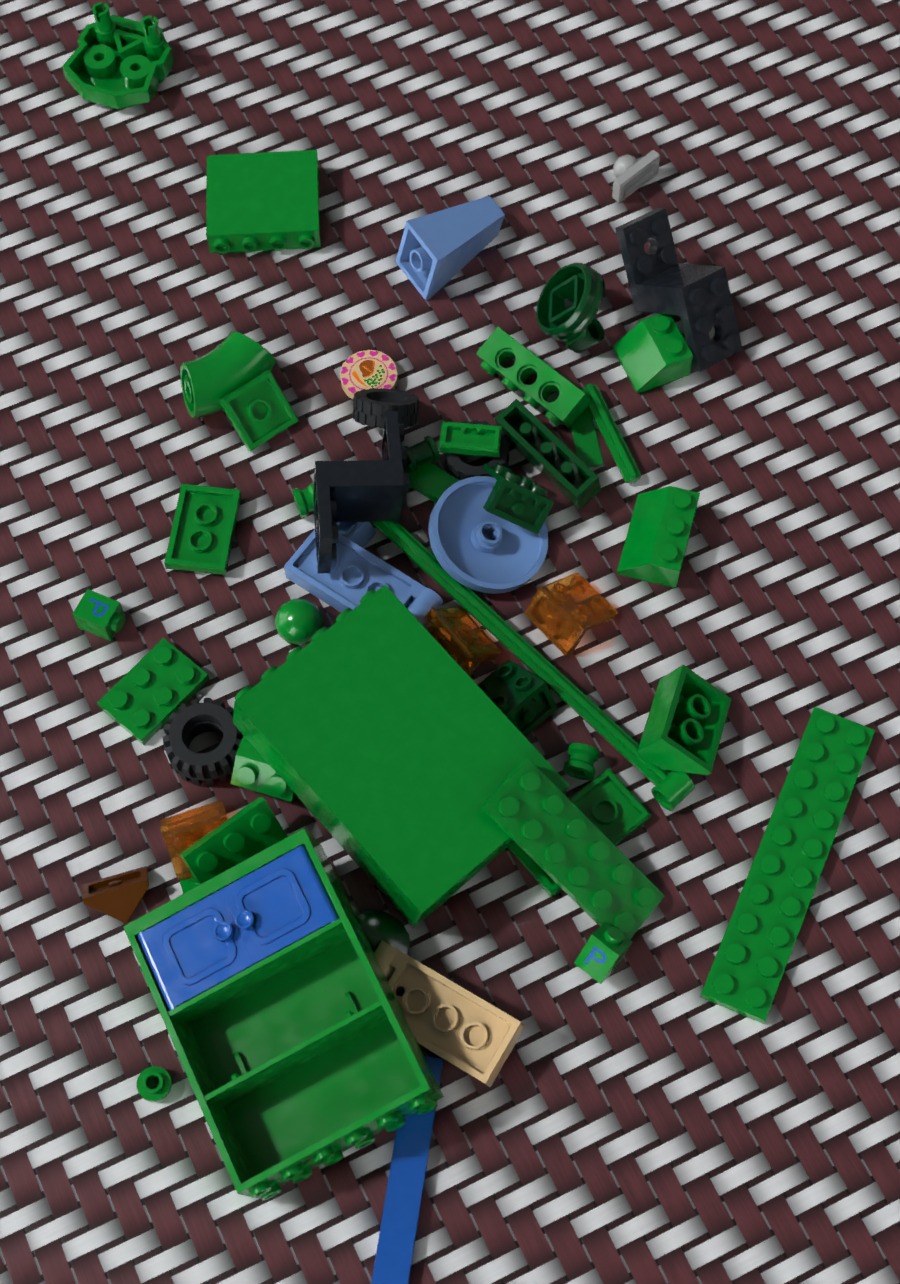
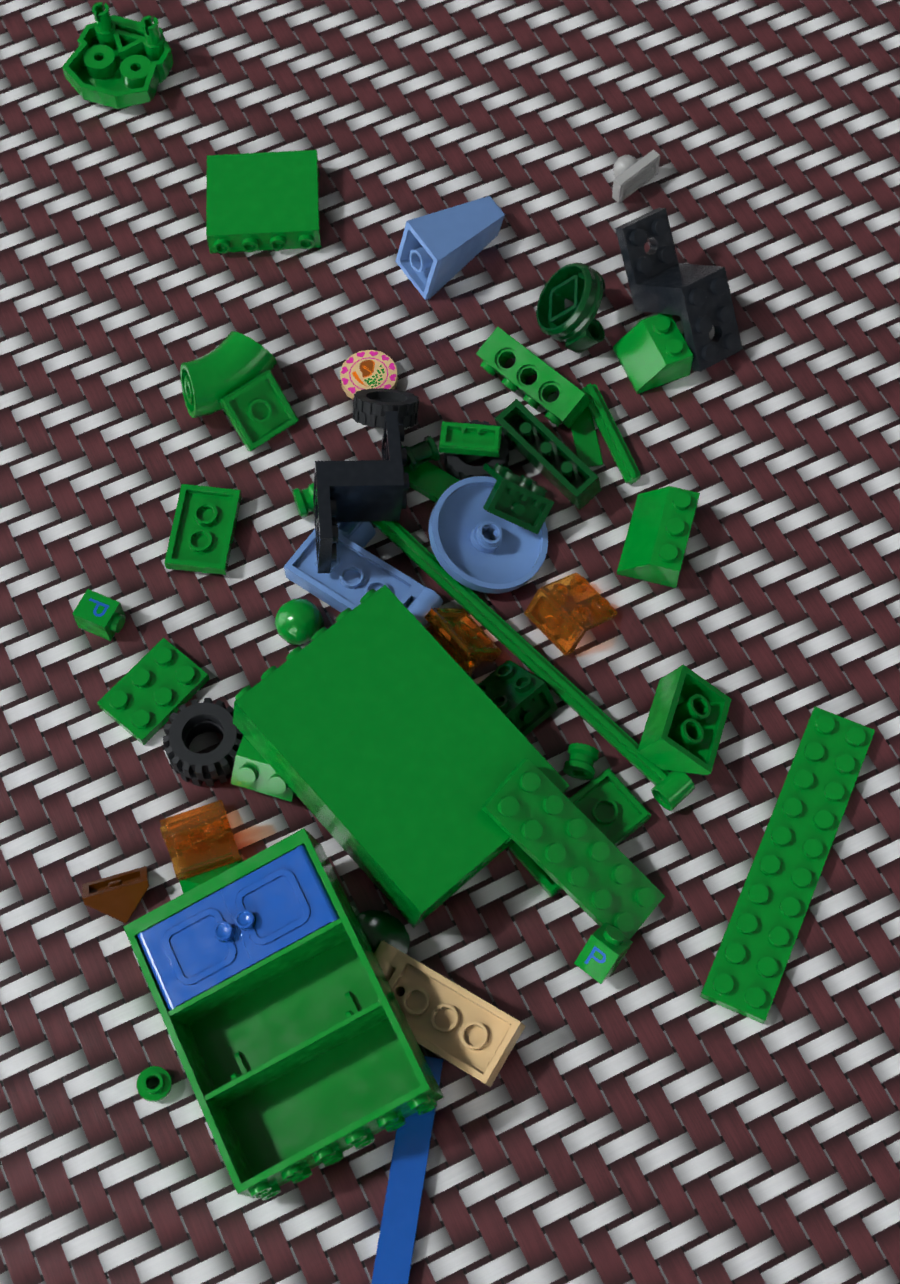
green wing [179,797,287,884] -> none

